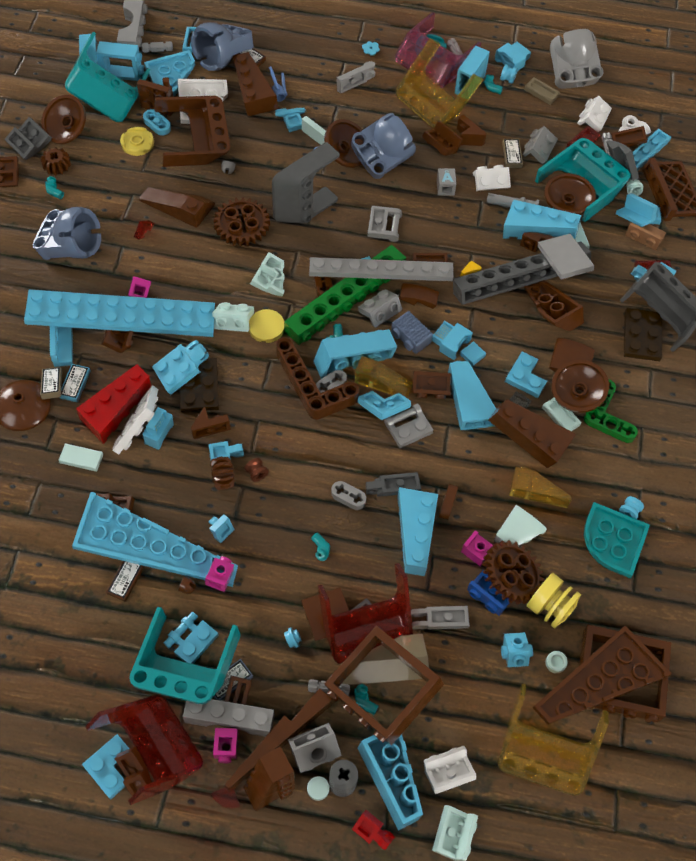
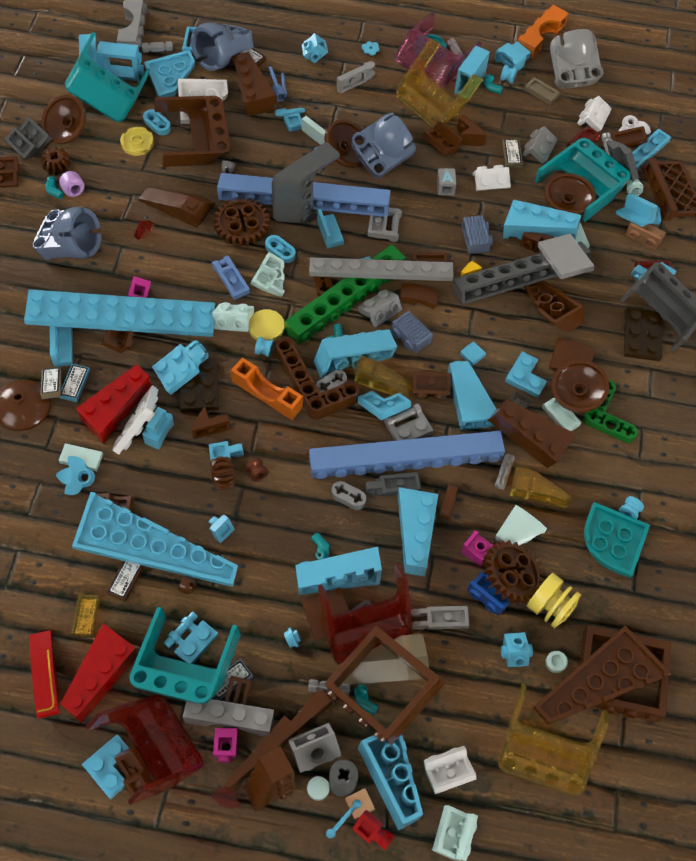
reddish brown plate [137,77,173,116] -> none
dark pink brick [205,556,234,592] -> none
medium azure piece [432,320,473,360] -> none
light grey pin [487,193,540,208] -> none
none -> red slope [29,630,60,719]
none -> medium azure plate [56,456,95,495]
none -> lavender head [59,171,85,197]
none -> red wedge [60,623,138,723]
none -> clear yellow tile [71,594,100,638]
none -> medium blue plate [212,255,250,300]
none -> medium blue brick [217,173,391,217]
none -> orange arch [231,357,303,420]
none -> medium azure wheel [255,337,275,358]
none -> medium azure plate [265,235,296,263]
none -> medium azure wedge [296,547,382,595]
none -> medium azure brick [302,33,328,63]
none -> medium blue brick [309,431,505,479]
none -> medium azure panel [317,209,344,249]
none -> medium azure hinge [326,799,361,839]
none -> light nougat tile [345,788,375,820]
none -> sand blue brick [462,215,493,254]
none -> light grey axle [495,454,515,490]
none -> orange arch [517,5,569,59]

